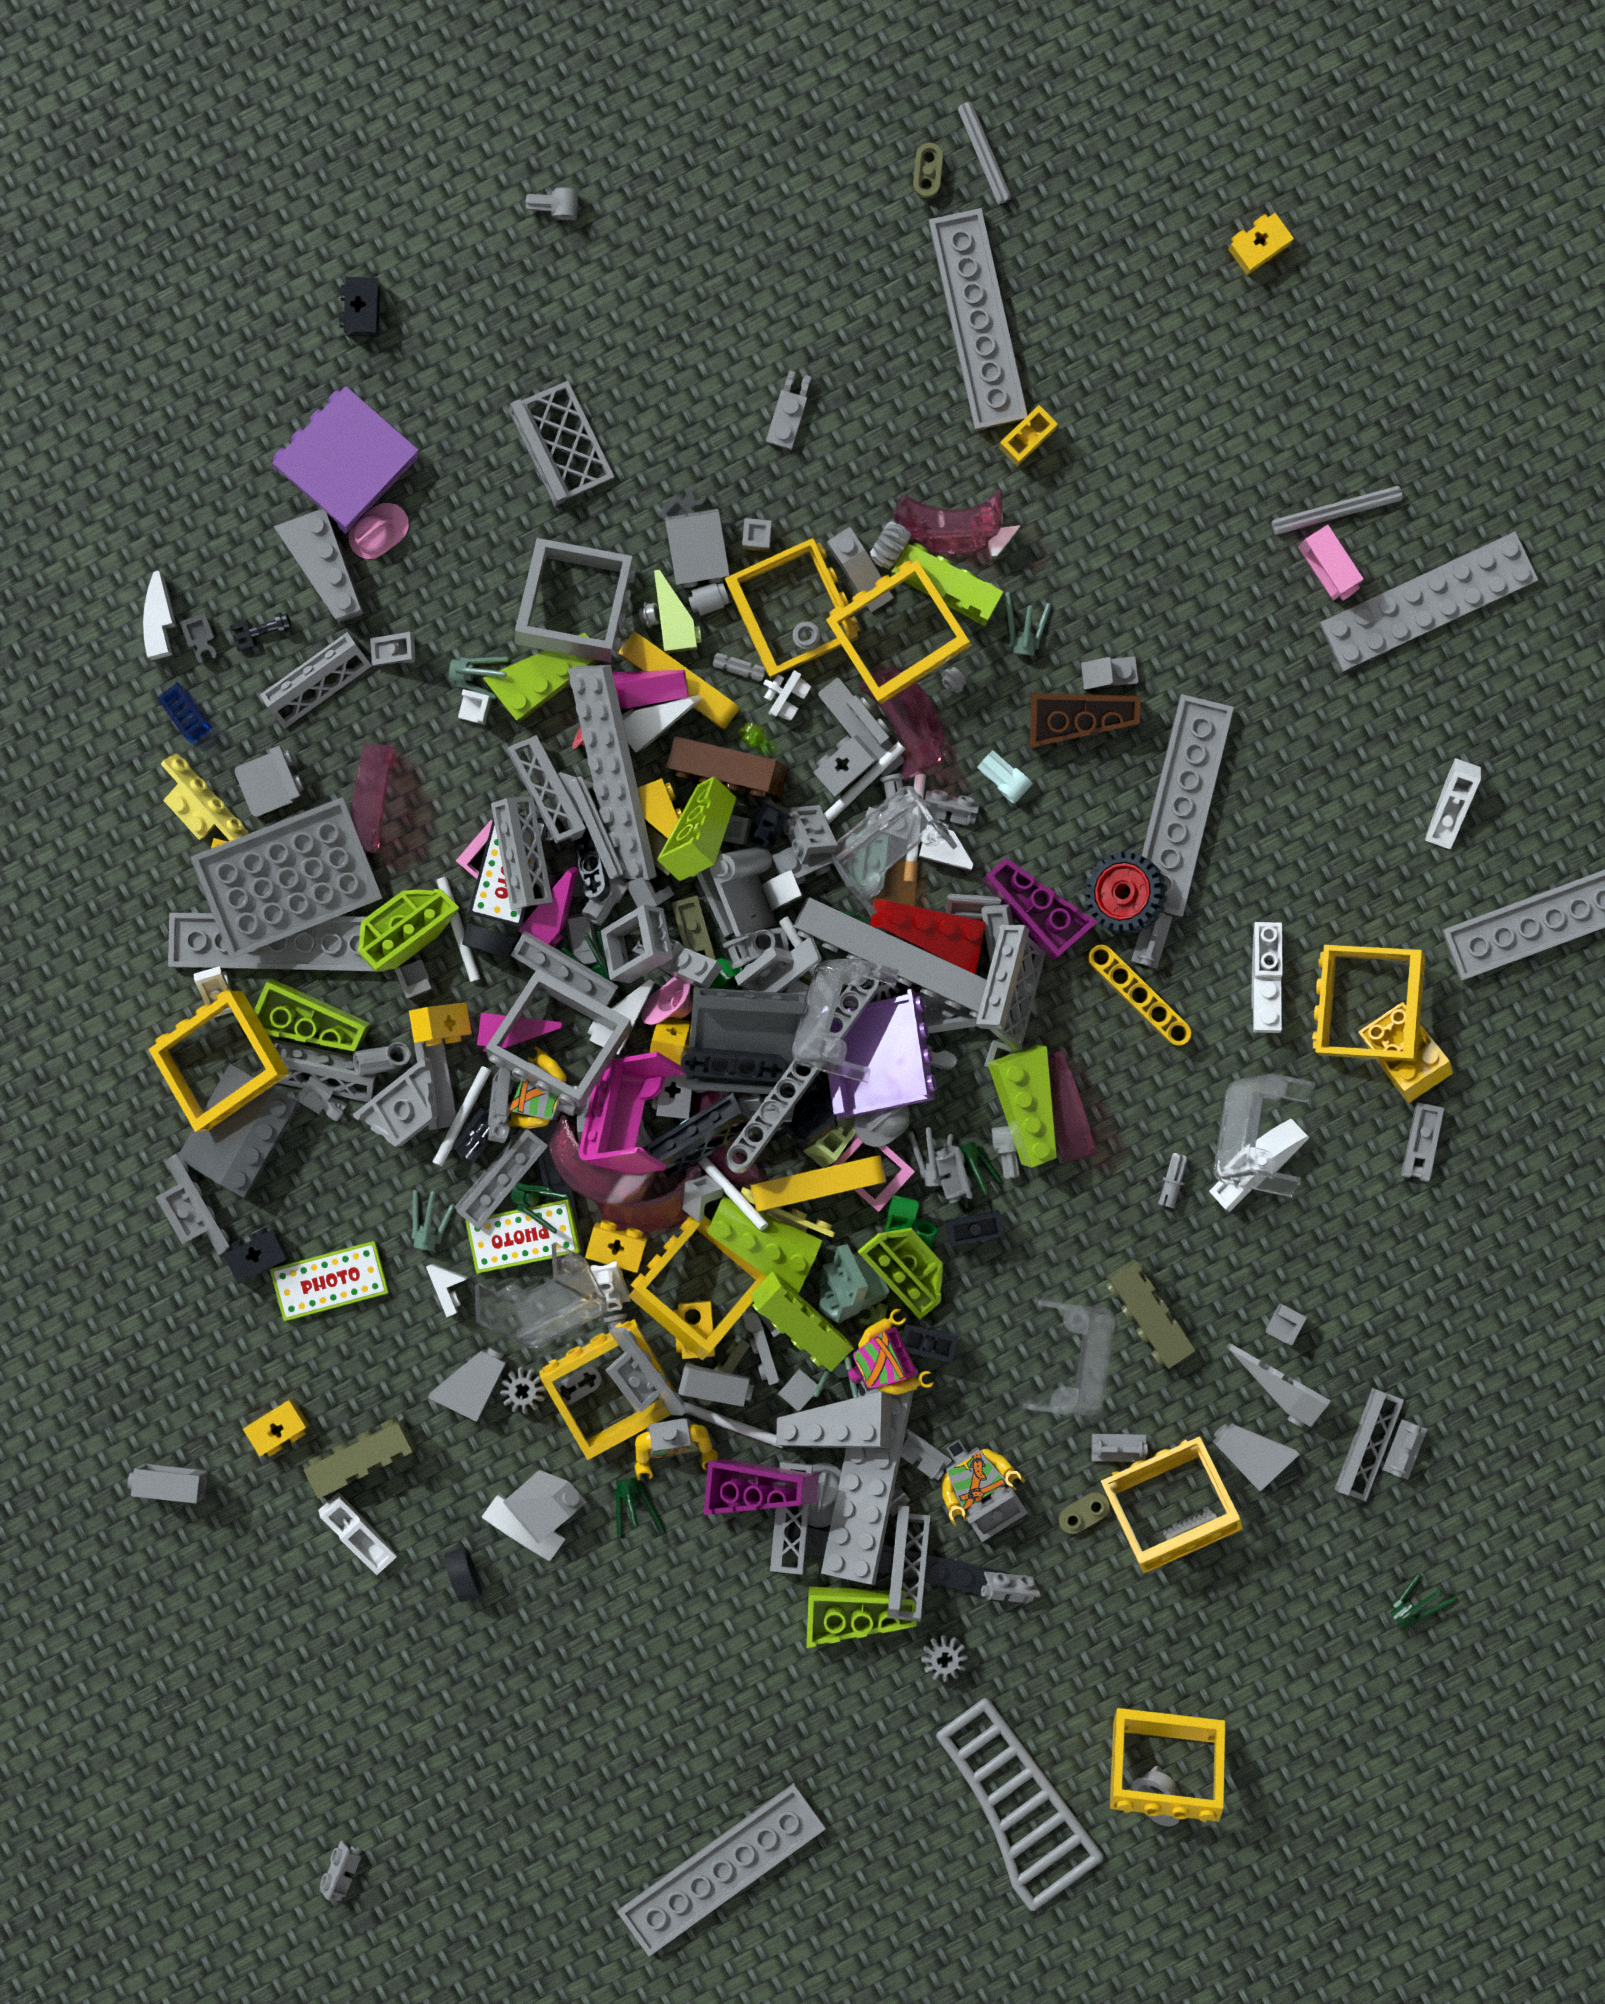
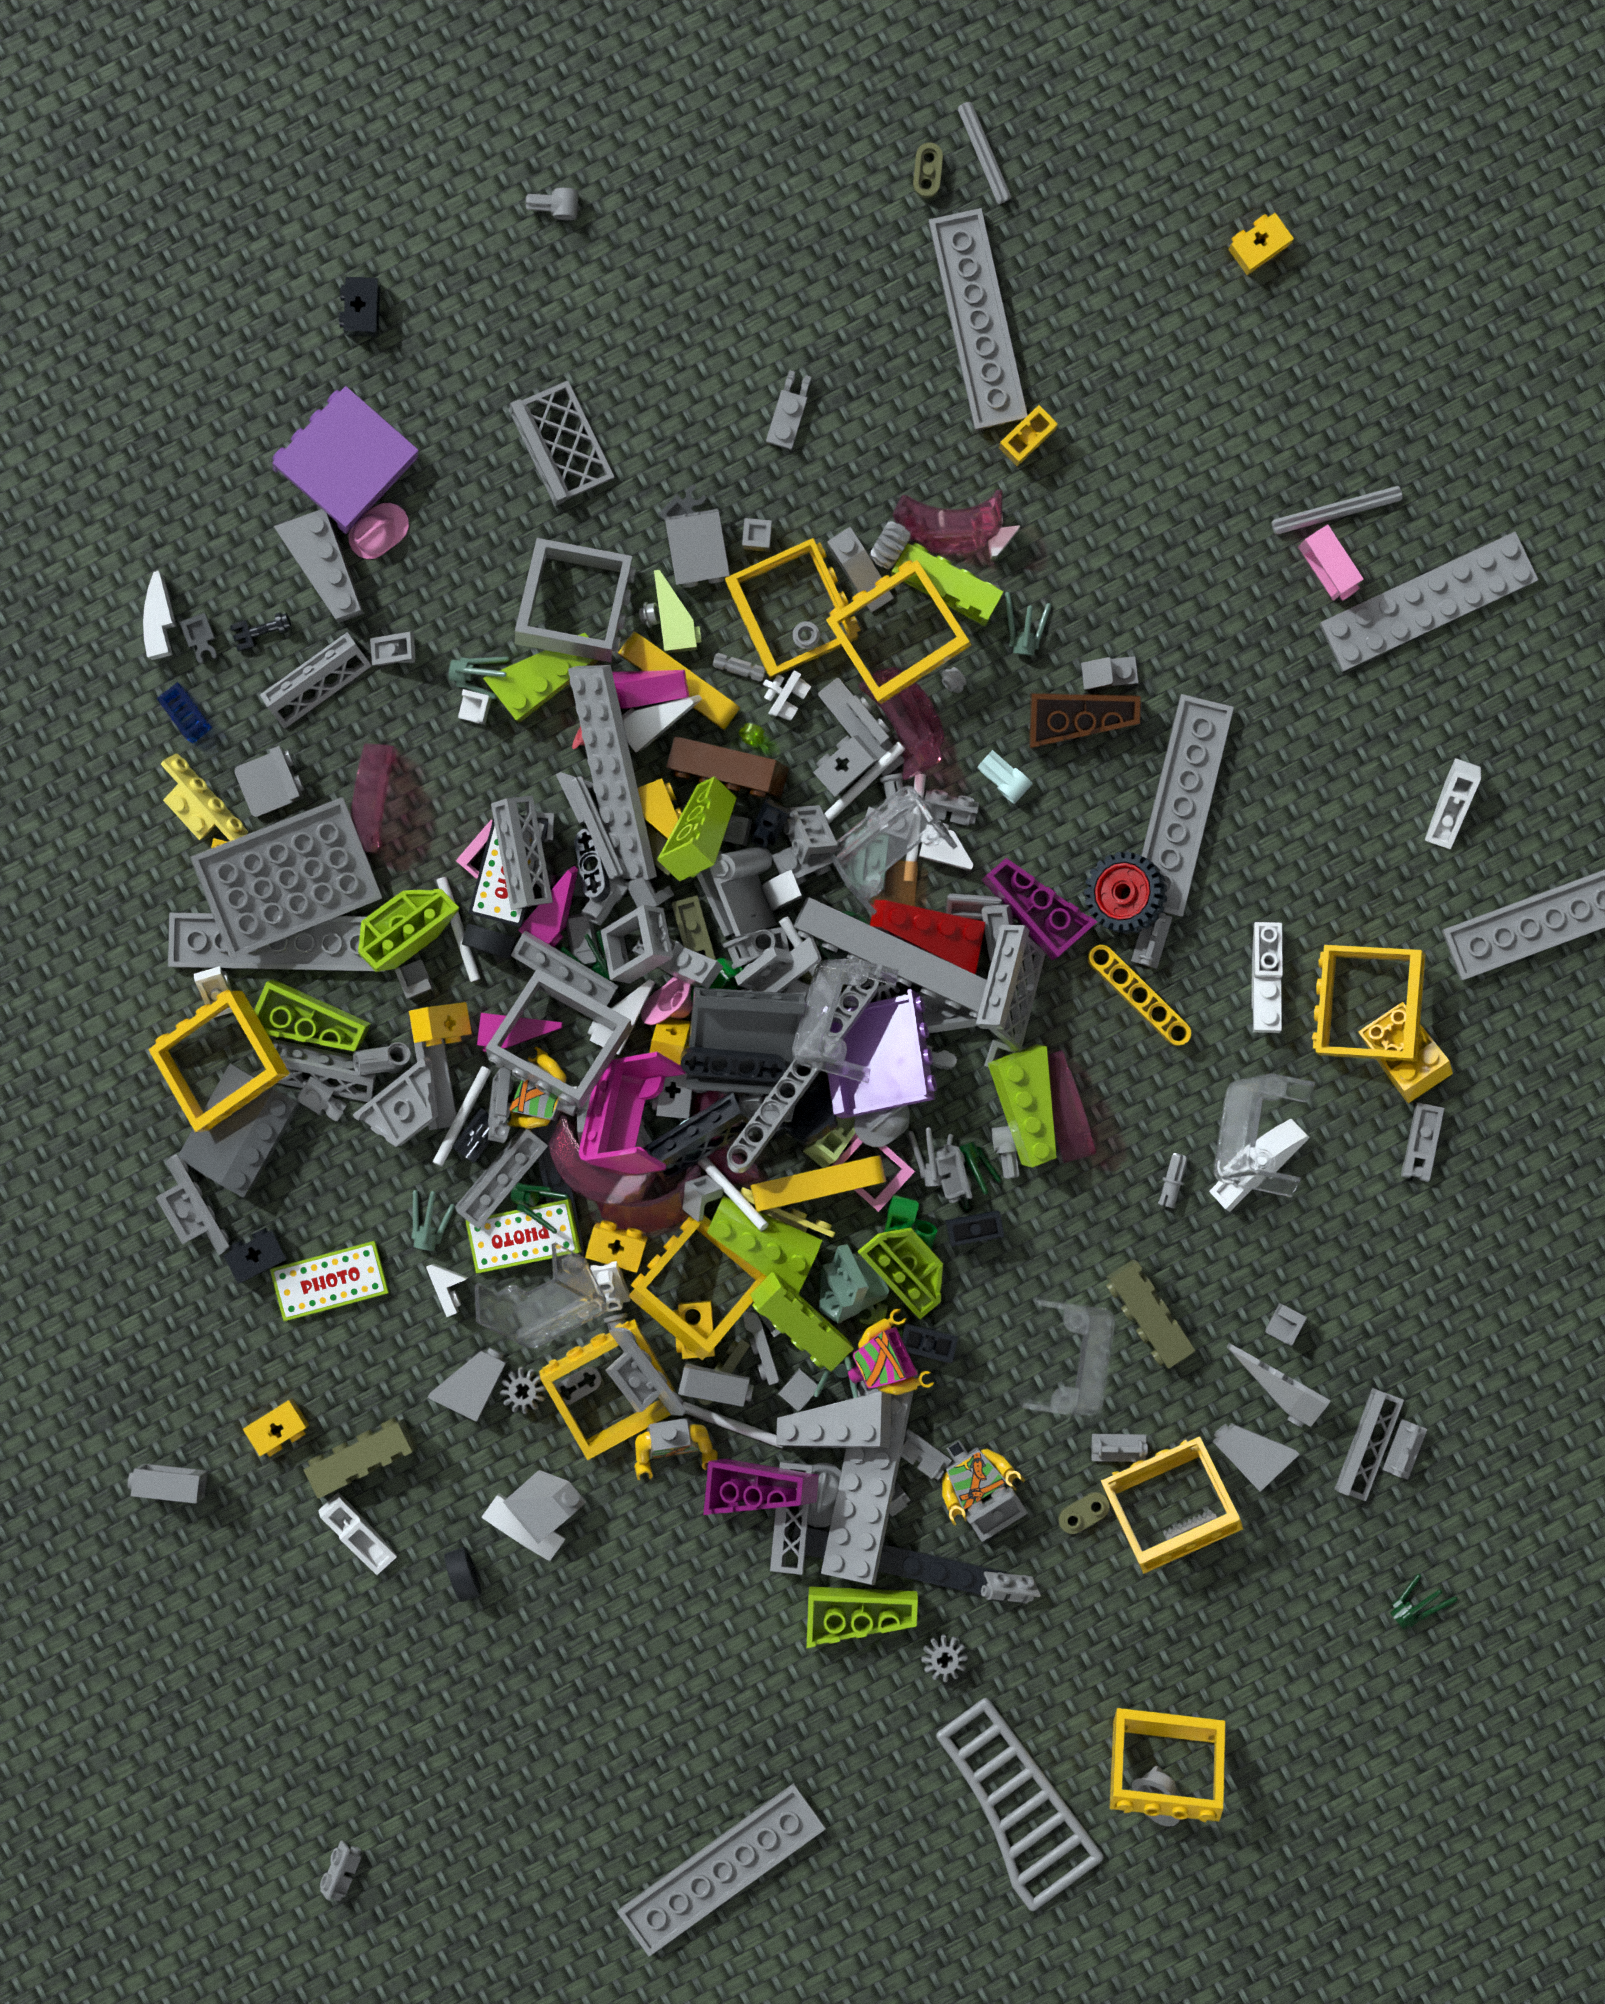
light grey fence [507,735,586,843] -> none
dark green plant [614,1477,665,1537] -> none
light grey brick [688,582,730,616] -> none
light grey fence [888,1506,930,1621] -> none

